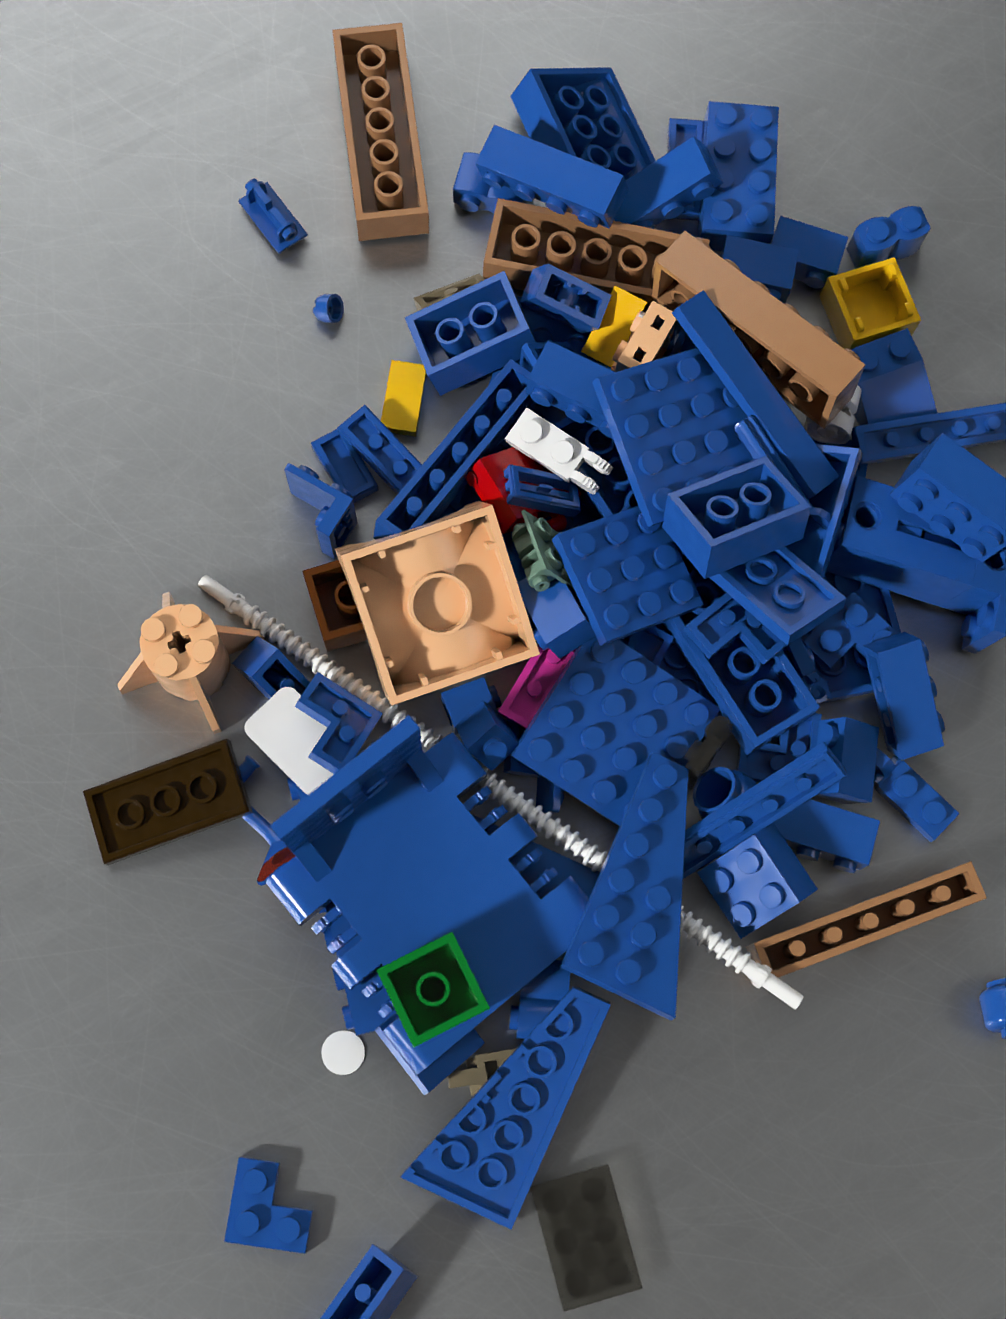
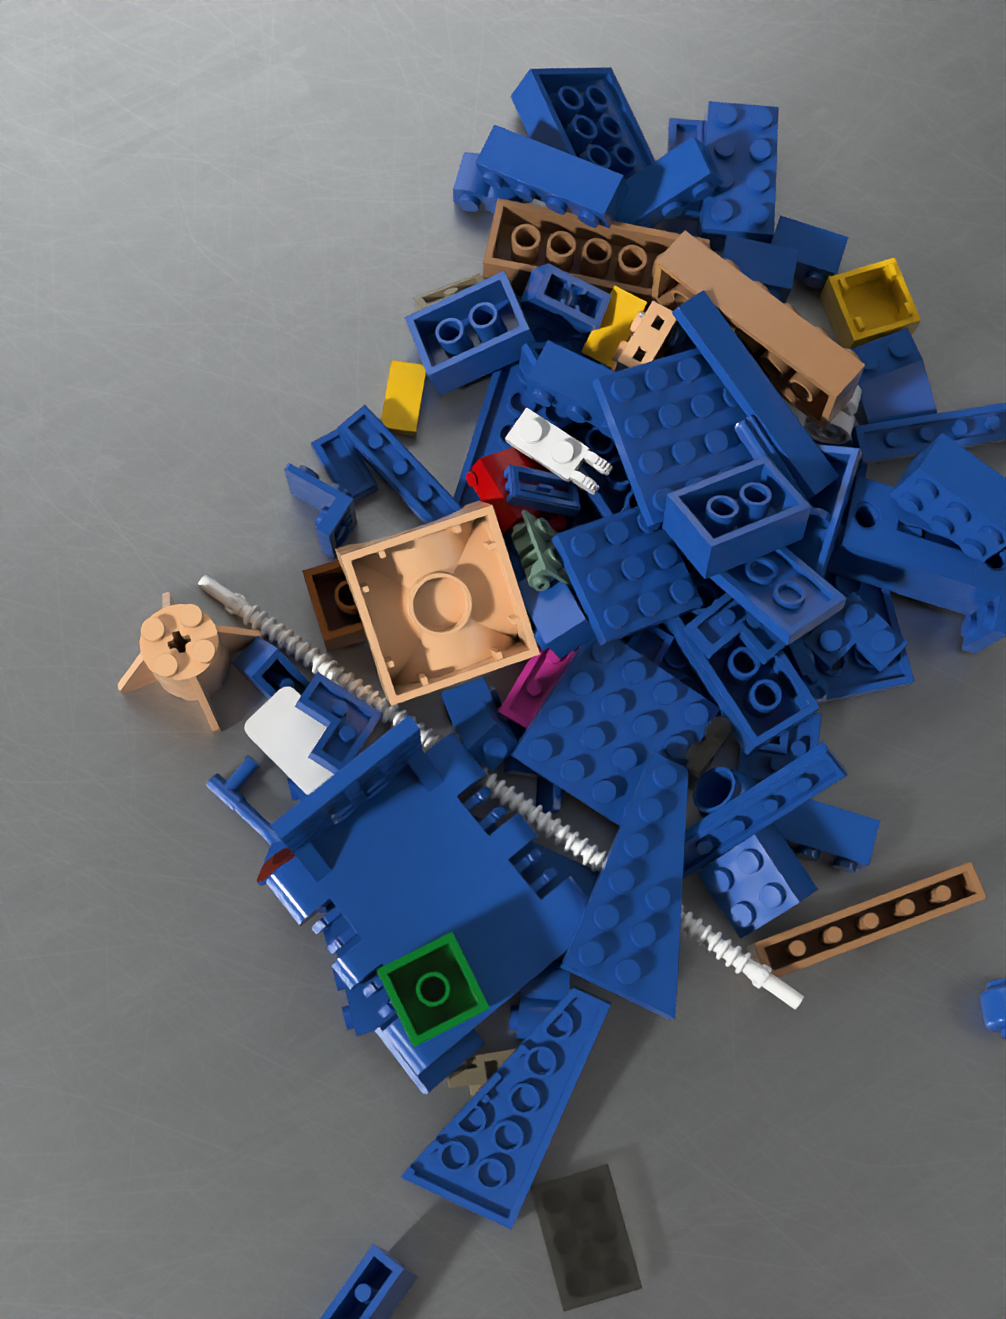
dark brown tile [83,739,253,865] -> none
blue plate [224,1157,313,1254] -> none
blue hinge [238,179,308,254] -> none
blue hinge [313,294,344,323] -> none
white sticker [321,1030,365,1075] -> none
medium nougat brick [332,23,429,241] -> none
blue brick [373,359,534,540] -> none
blue brick [816,717,879,804] -> none
blue brick [846,206,931,269] -> none
blue brick [863,632,945,760] -> none
blue hinge [874,748,960,842] -> none

